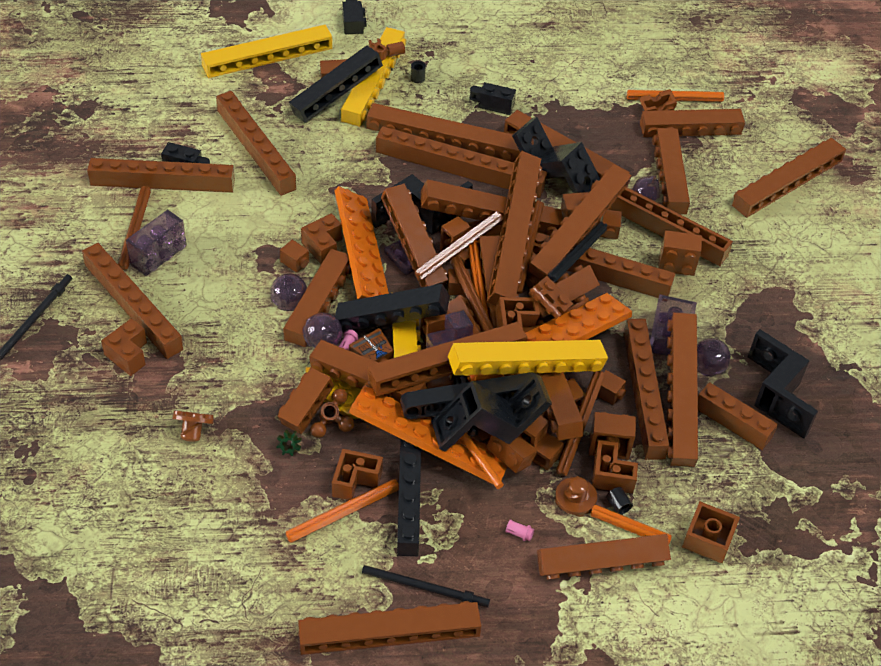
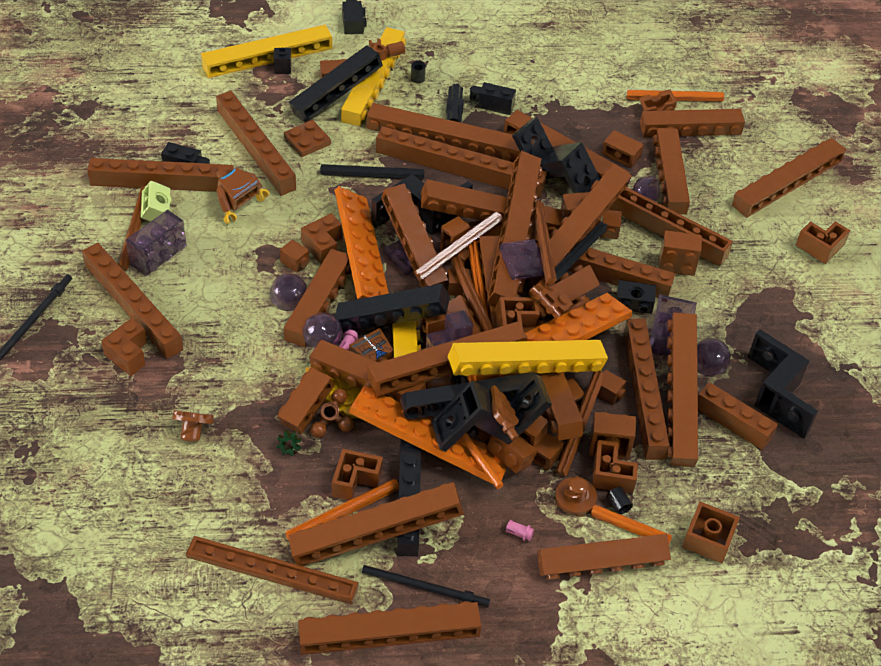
none -> yellowish green brick [141,180,171,225]
none -> dark orange tile [186,536,359,605]
none -> dark orange torso [216,168,269,224]
none -> black brick [274,47,292,74]
none -> dark orange plate [284,120,331,157]
none -> dark orange brick [288,482,464,566]
none -> black axle [320,164,425,179]
none -> black piece [446,84,464,123]
none -> dark orange animal [490,385,519,441]
none -> clear purple plate [499,239,544,280]
none -> dark orange axle [534,207,557,285]
none -> dark orange brick [602,130,644,168]
none -> black brick [616,280,656,314]
none -> dark orange brick [795,221,851,264]

